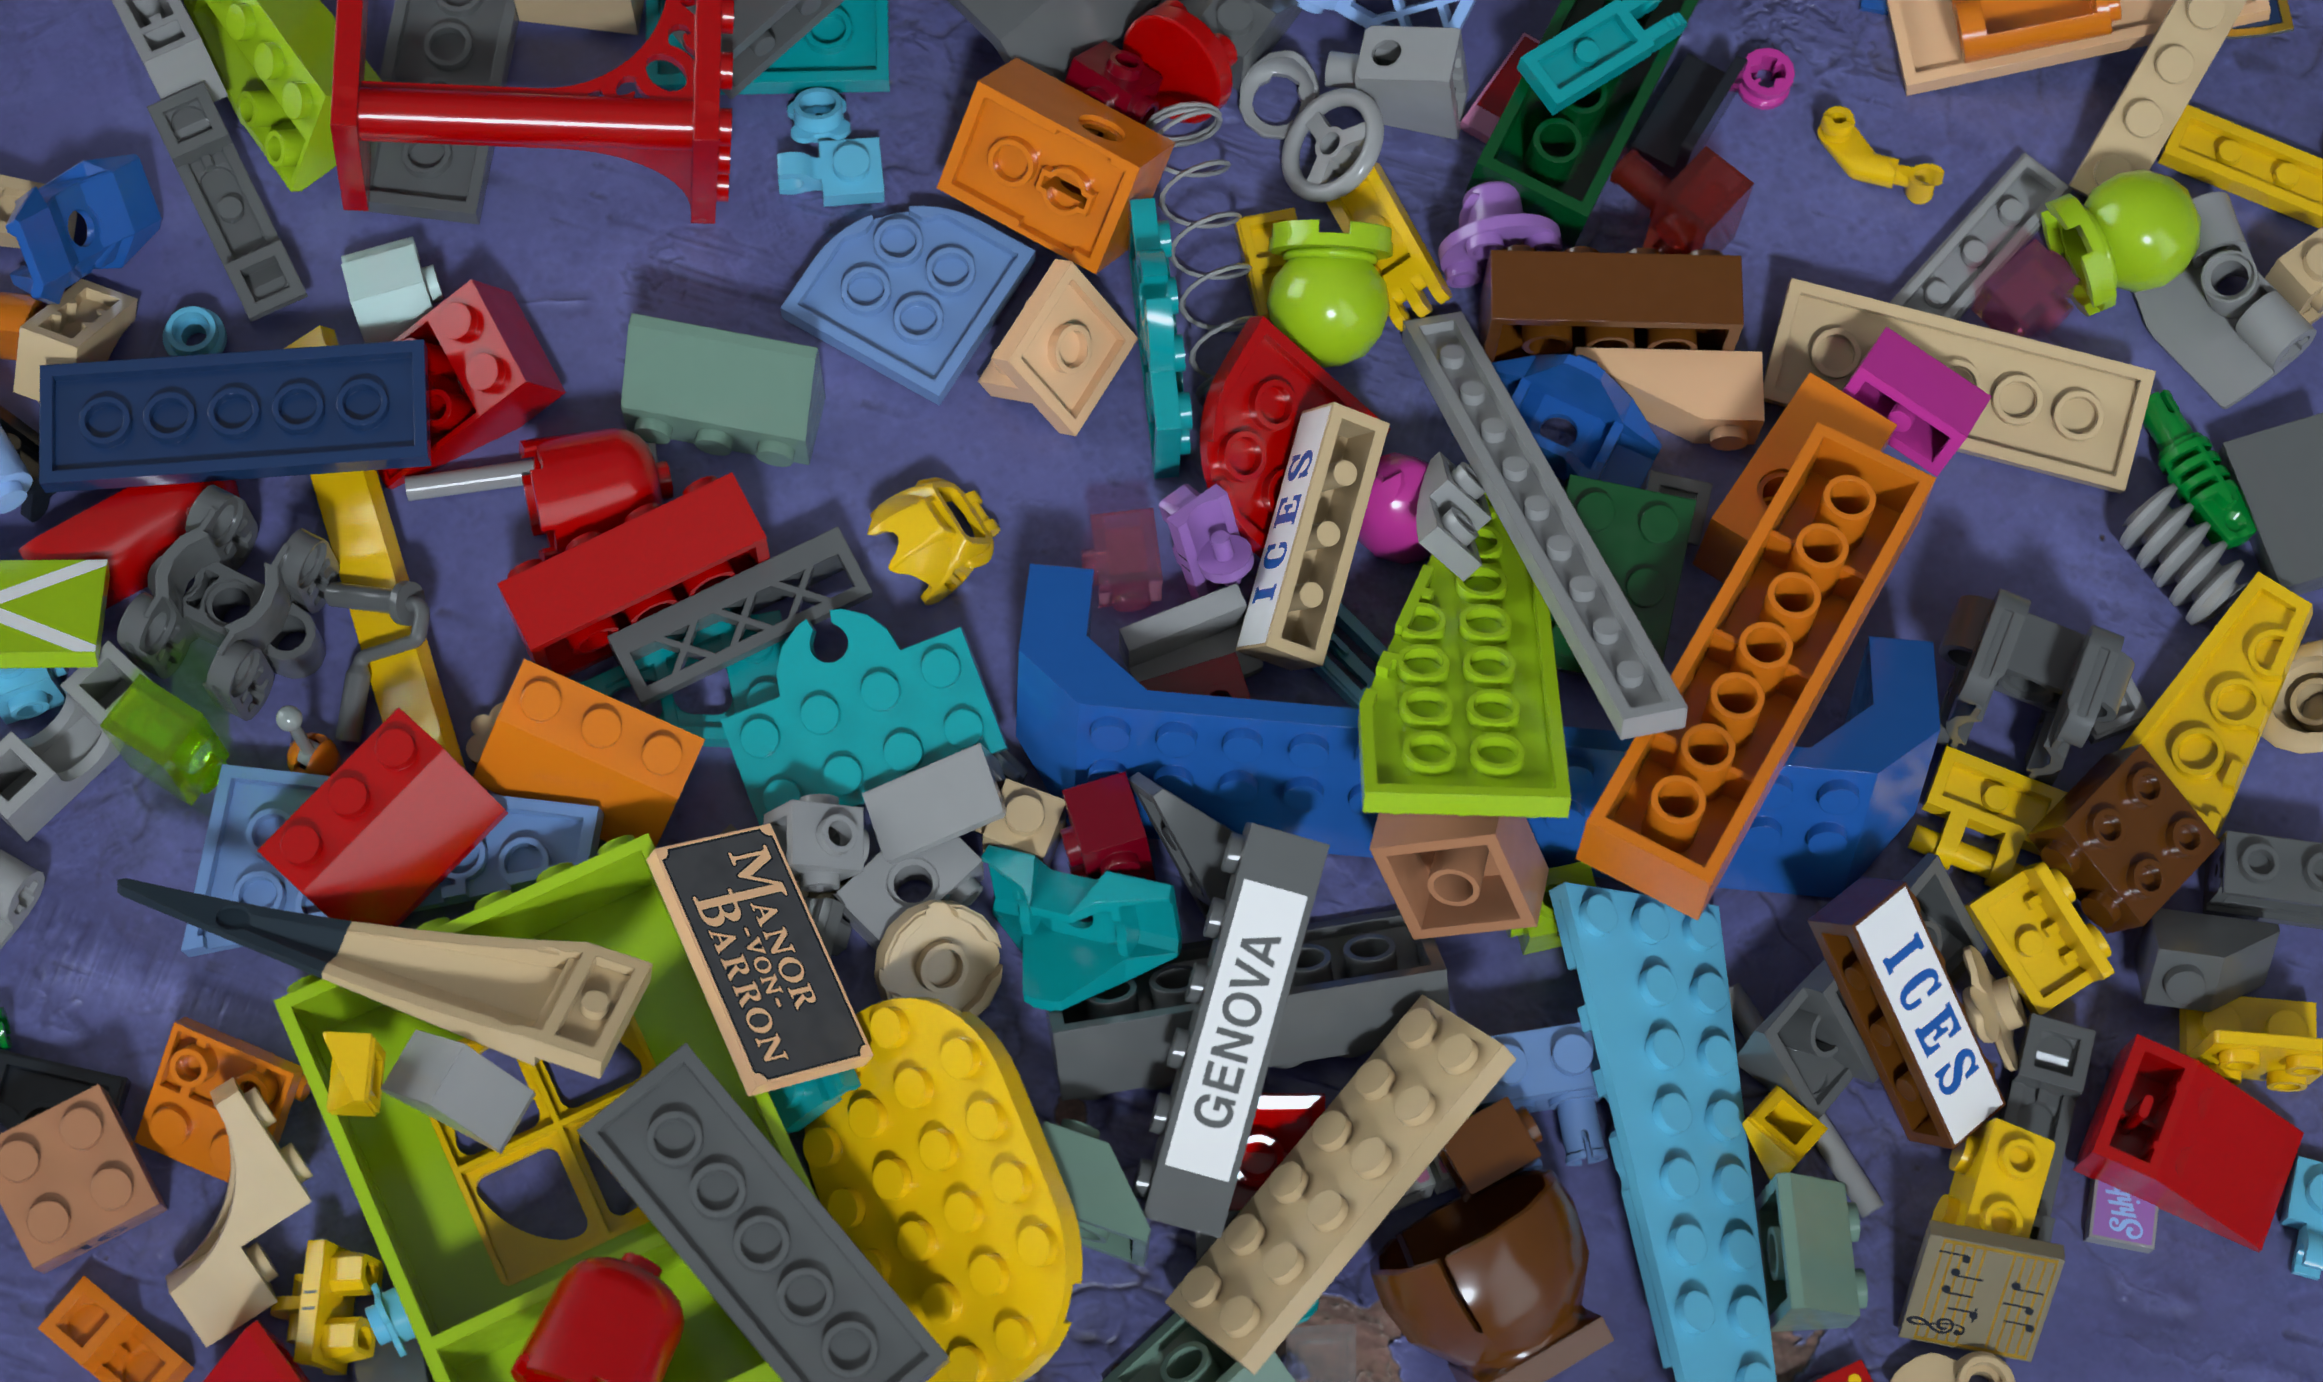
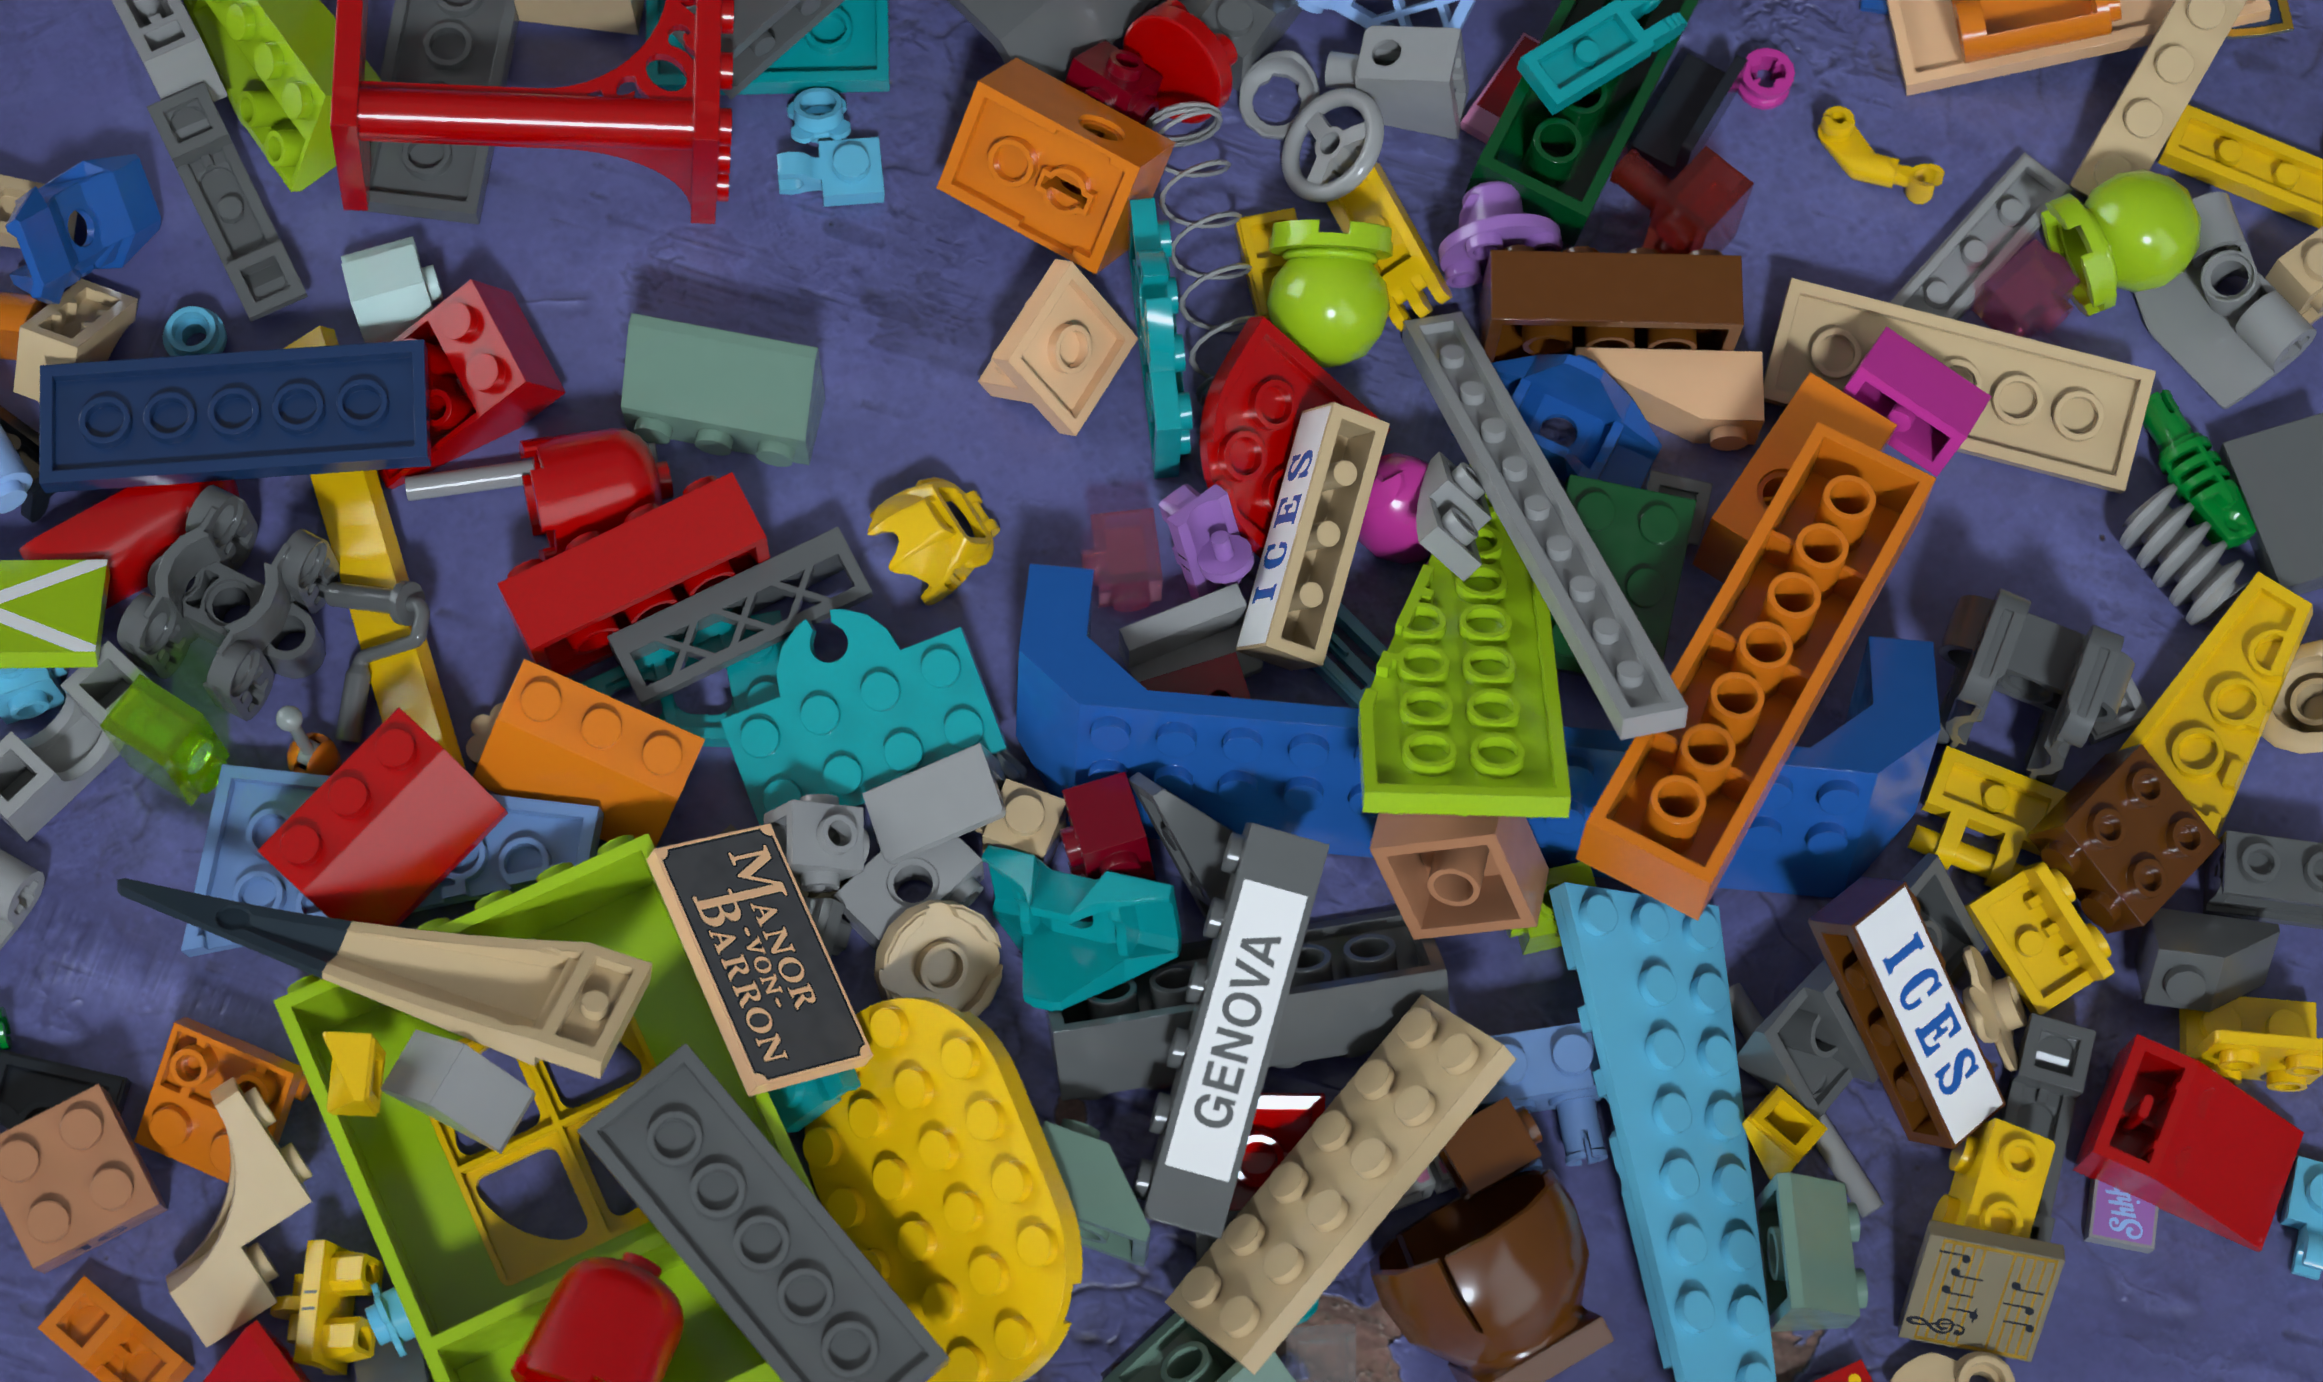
medium blue plate [780,206,1036,406] -> none

